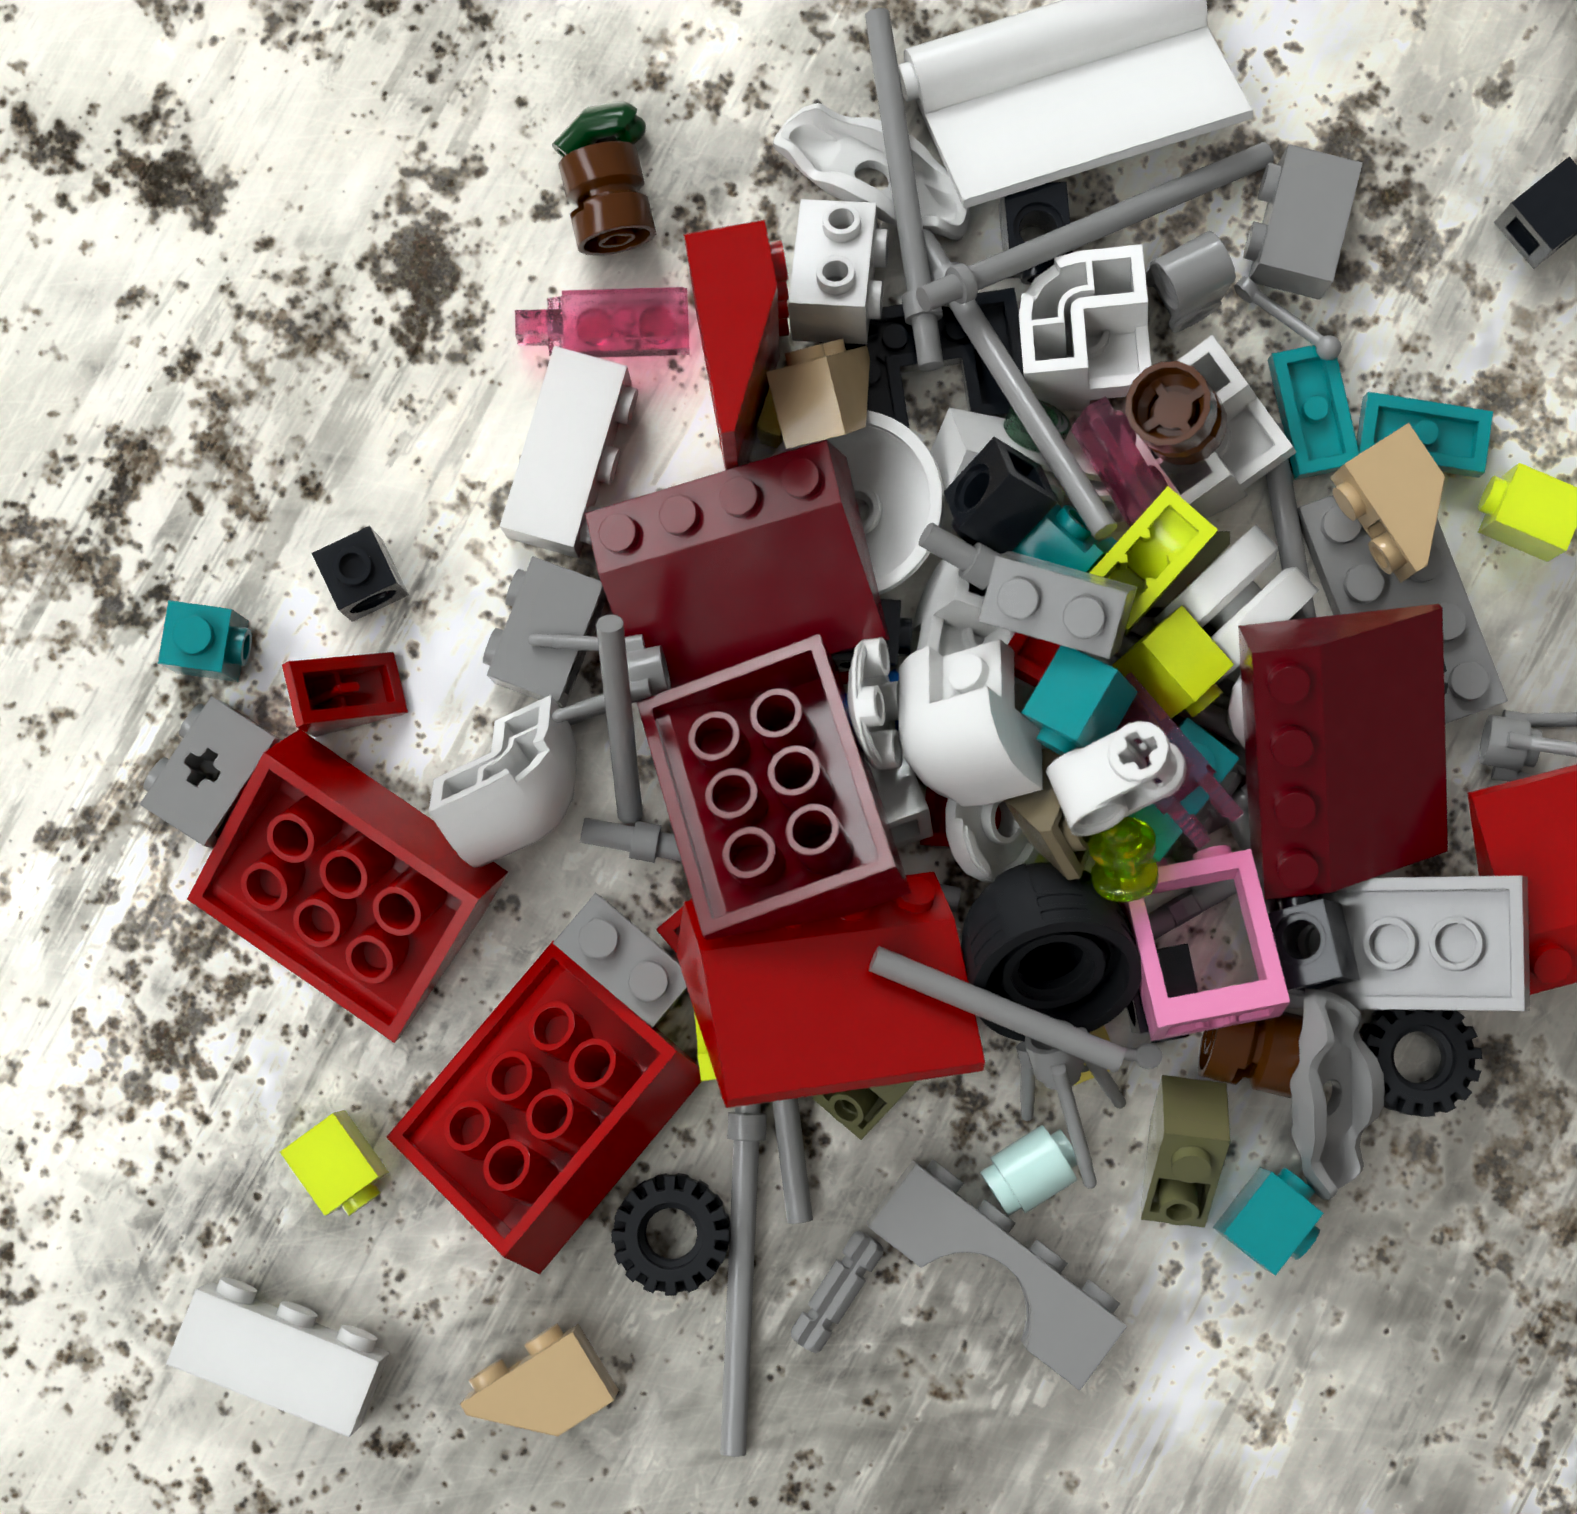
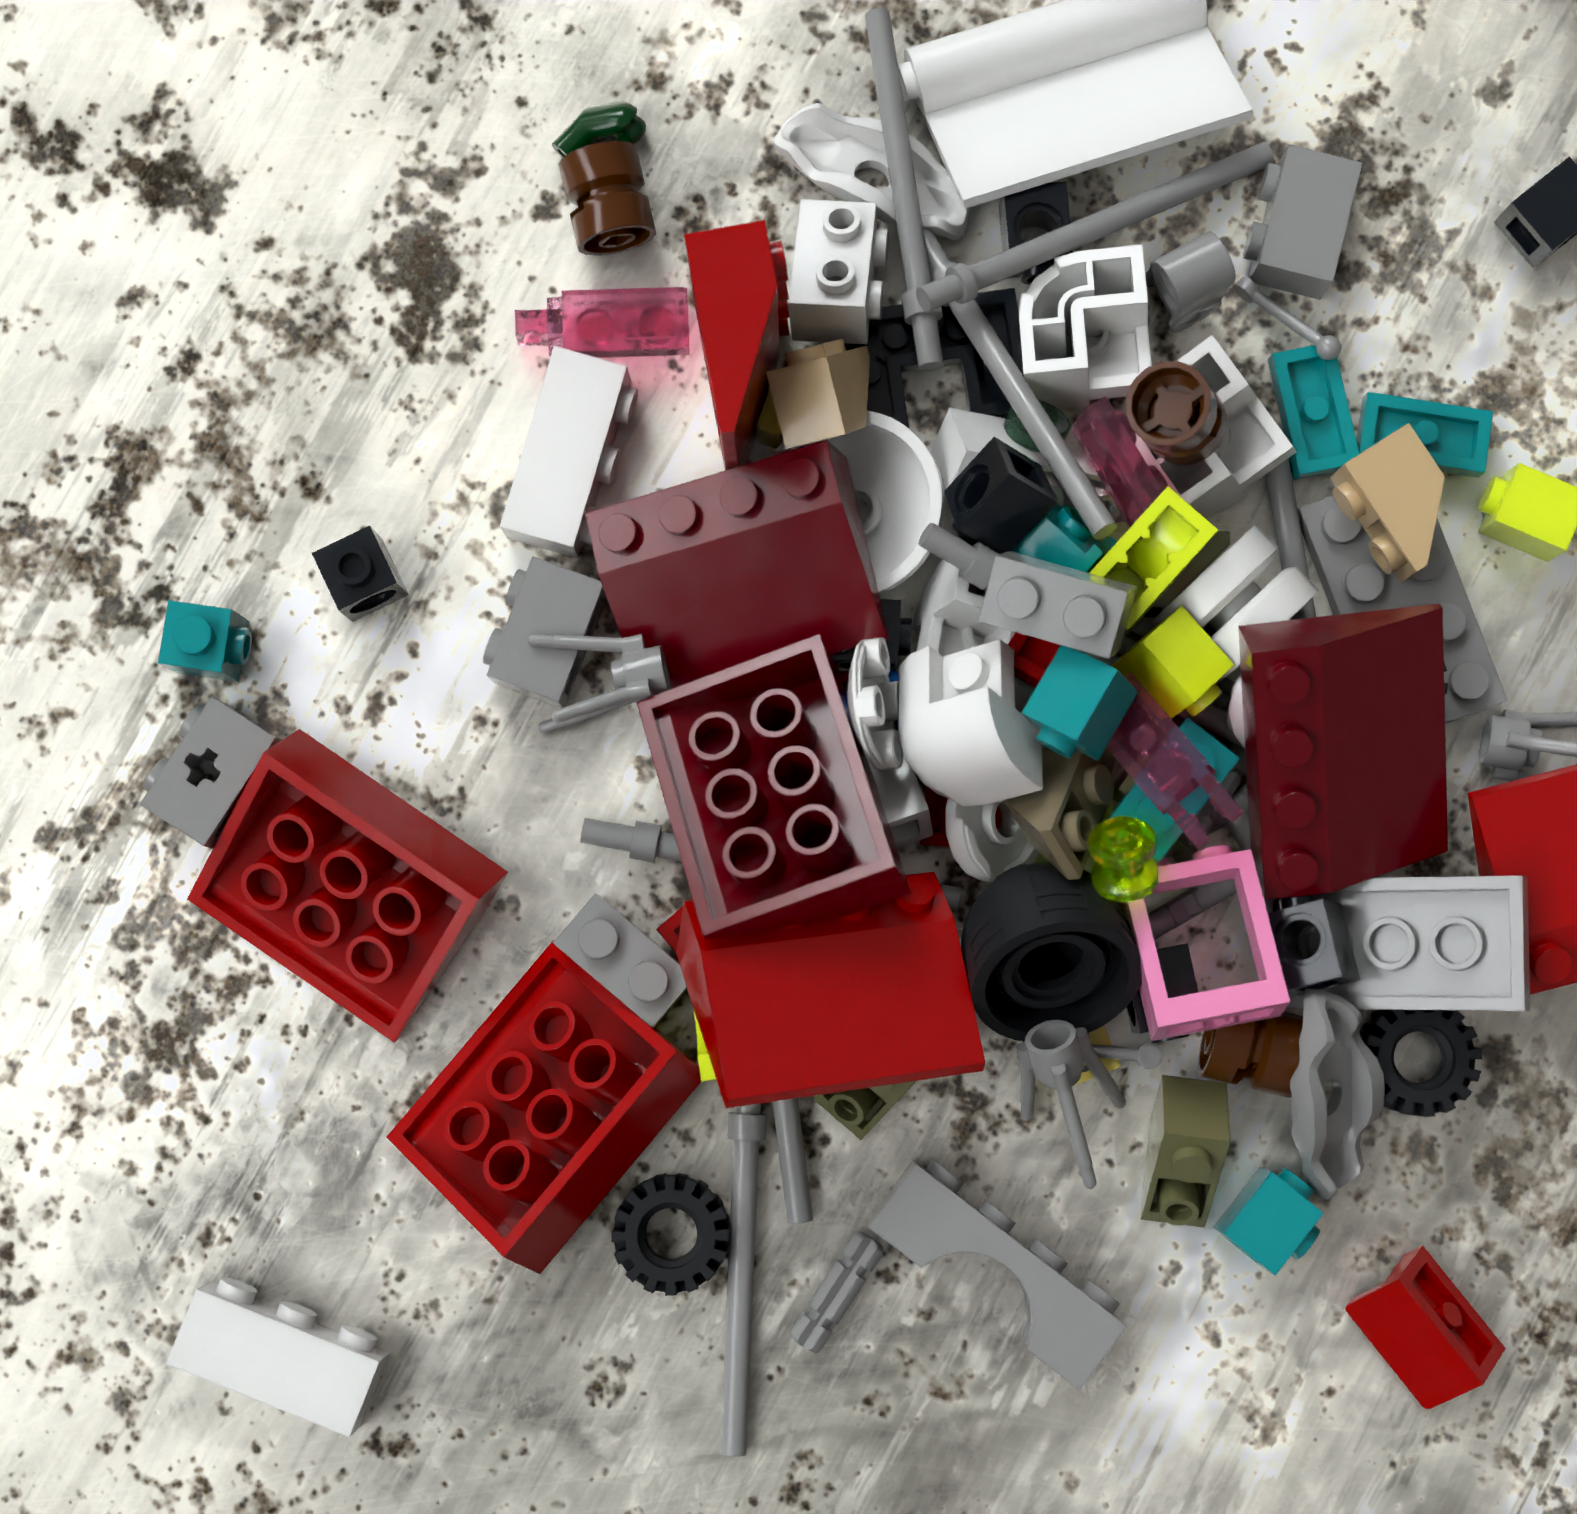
neon yellow brick [280,1110,389,1216] -> none
red slope [282,652,408,737] -> none
white brick [429,695,577,868] -> none
tan slope [460,1323,619,1437] -> none
light grey bar [596,615,643,824] -> none
light grey bar [868,946,1126,1073] -> none
light aqua brick [980,1125,1078,1216] -> none
white piece [1046,721,1187,836] -> none
none -> red panel [1345,1245,1506,1409]

